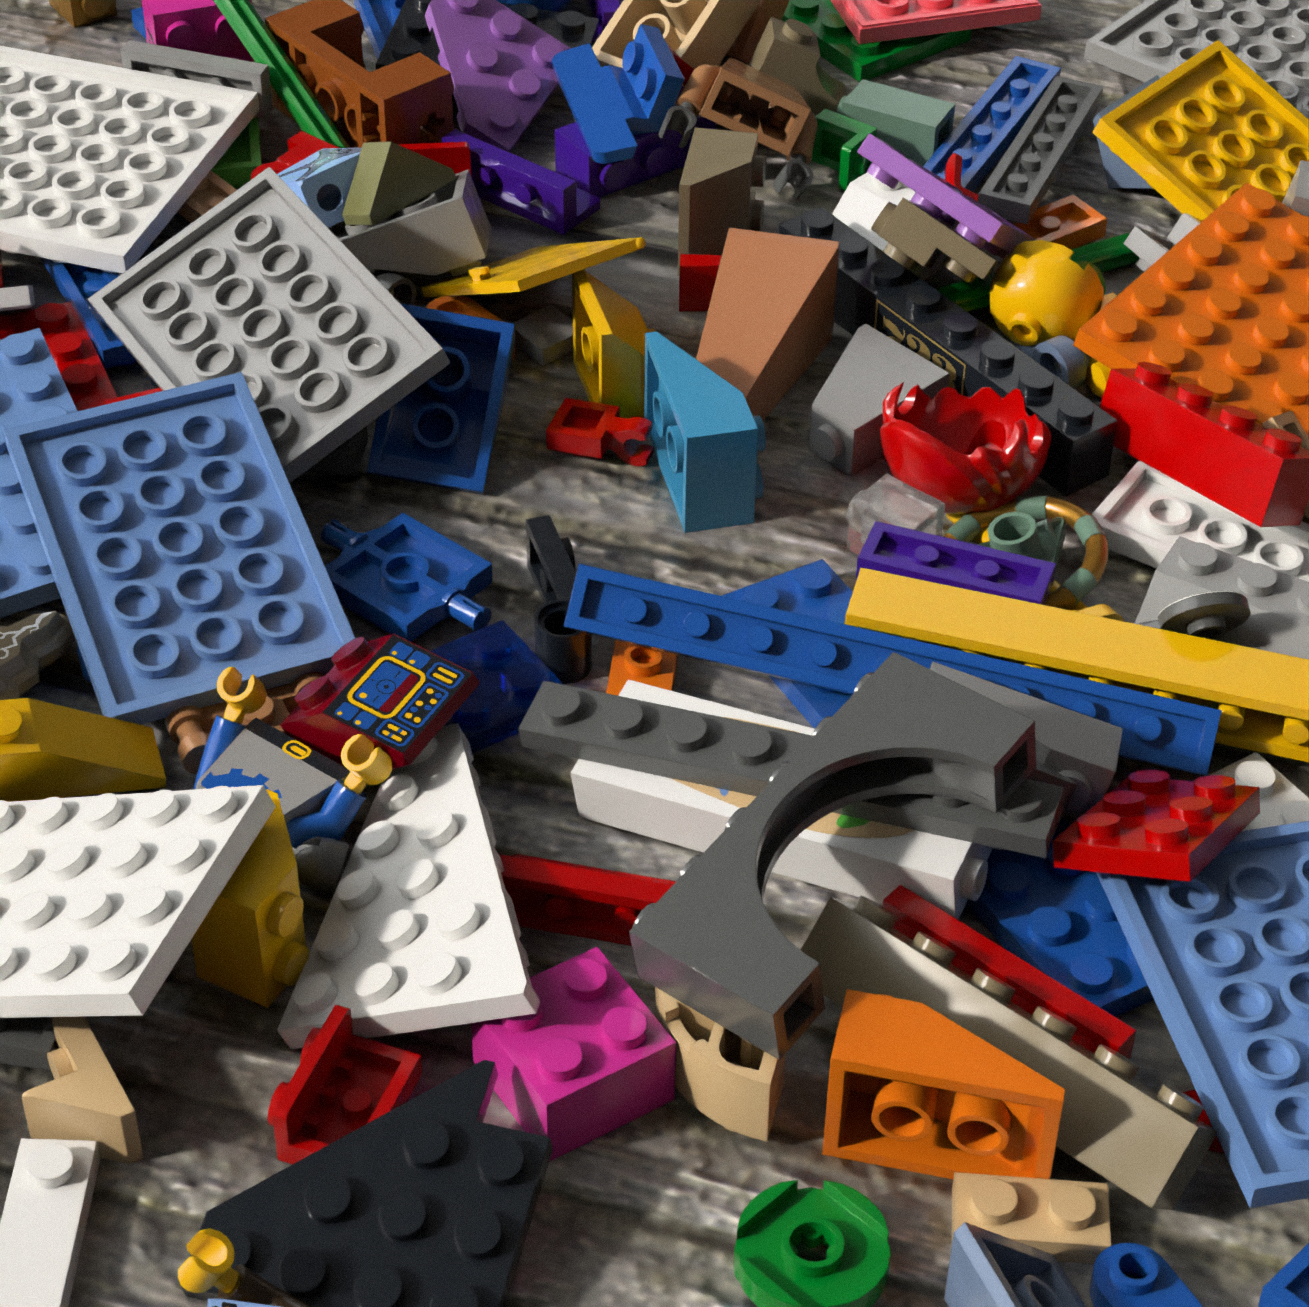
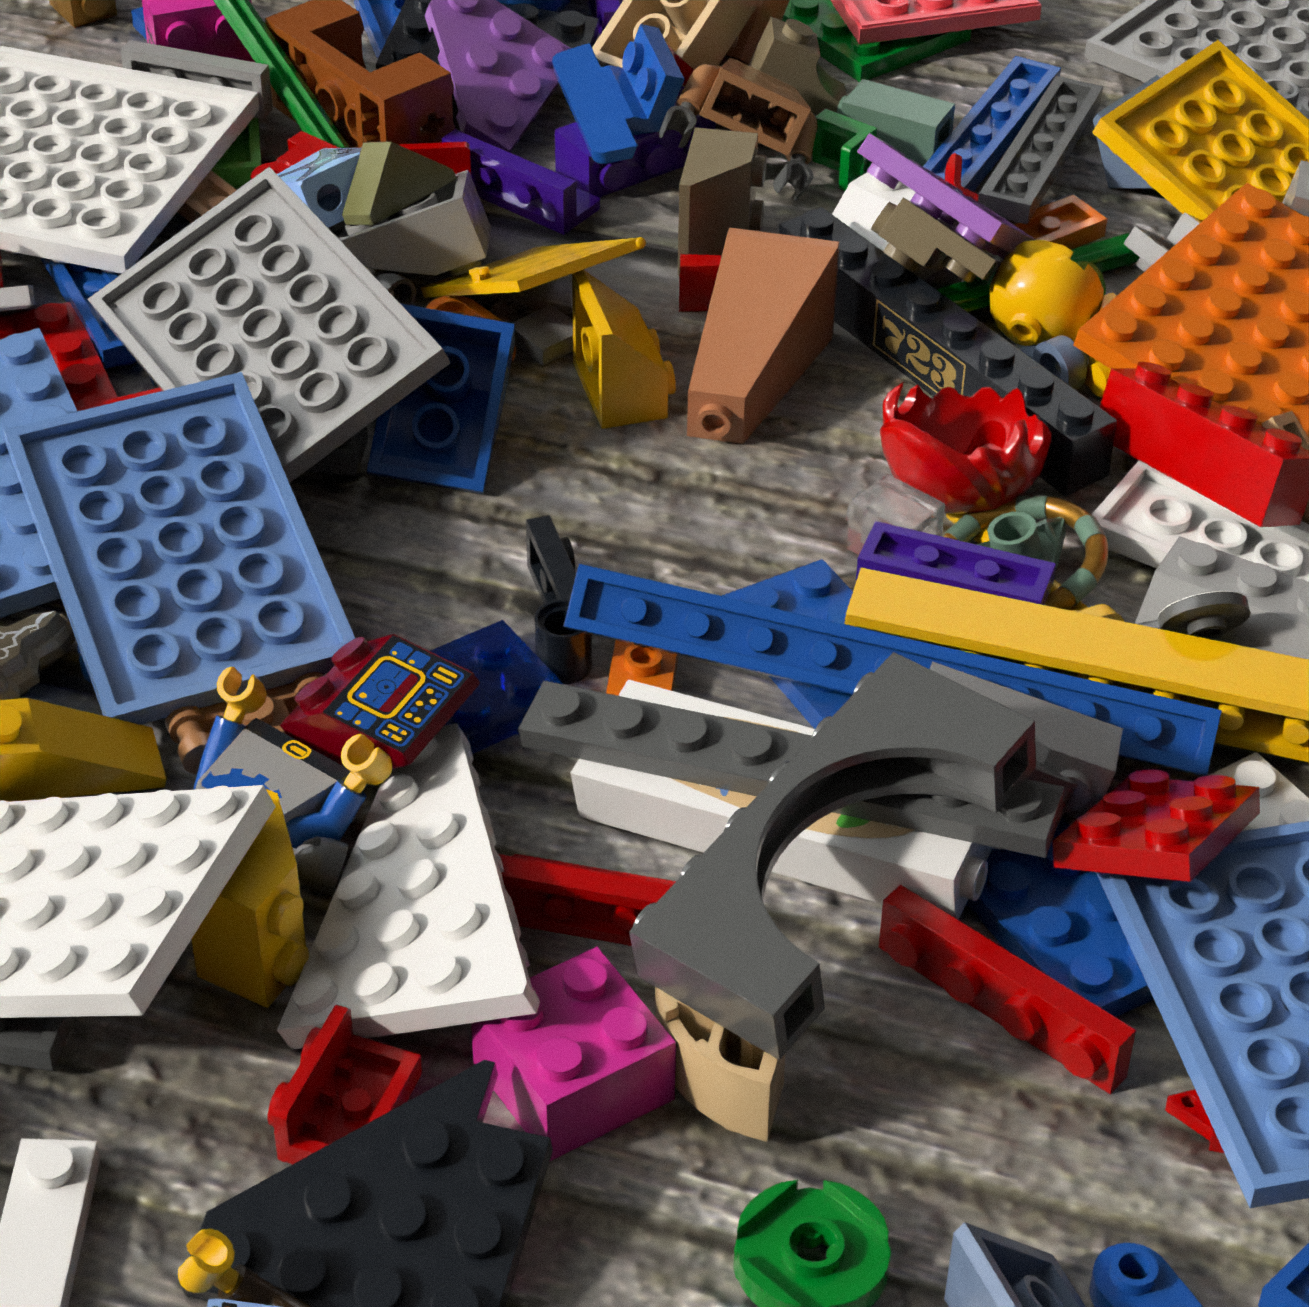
tan slope [22,1016,143,1164] -> none
blue plate [321,513,493,642] -> none
red plate [546,398,654,466] -> none
dark azure slope [644,331,766,533] -> none
dark tan brick [800,896,1217,1210] -> none
light grey slope [809,324,949,476] -> none
orange slope [822,989,1065,1180] -> none
tan plate [952,1172,1111,1264] -> none

